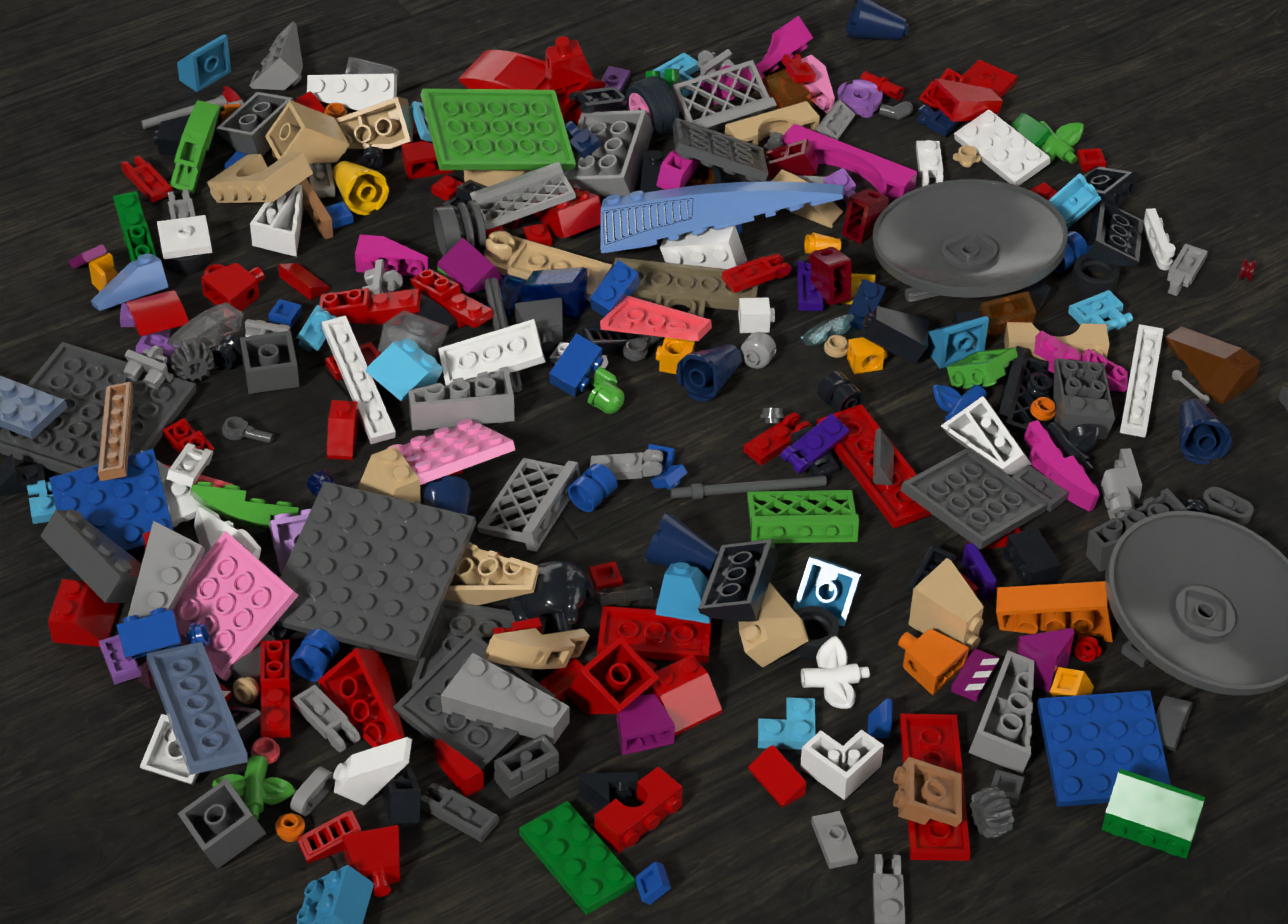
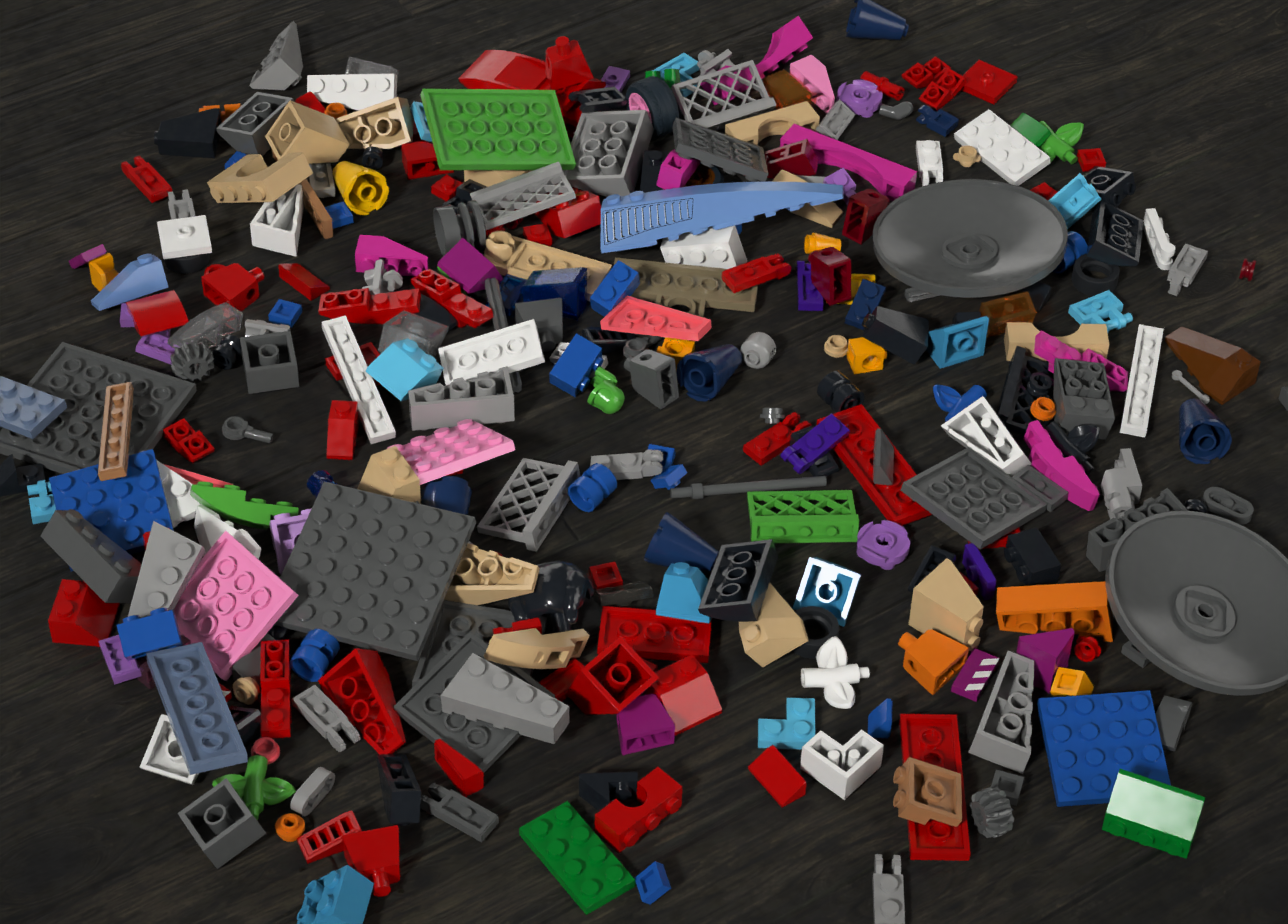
green slope [113,191,156,262] -> none
light grey hips [123,345,174,390] -> none
light grey piece [141,86,244,130] -> none
white plate [167,443,213,487] -> none
bright green slope [170,100,221,194] -> none
dark azure slope [177,34,231,92] -> none
blue plate [186,623,210,647] -> none
medium azure hips [297,304,337,352] -> none
white slope [333,737,412,805] -> none
dark grey brick [494,735,559,799] -> none
dark blue plate [565,121,602,158] -> none
white brick [738,298,775,333] -> none
dark grey arm [763,132,784,152] -> none
red plate [782,54,816,84] -> none
clear light blue slope [800,314,855,346] -> none
light grey plate [811,811,858,869] -> none
red slope [929,78,1003,122] -> none
bright green plate [947,347,1018,388] -> none
none -> dark grey torso [624,349,679,409]
none -> medium lavender plate [856,520,910,570]
none -> red slope [902,56,951,89]

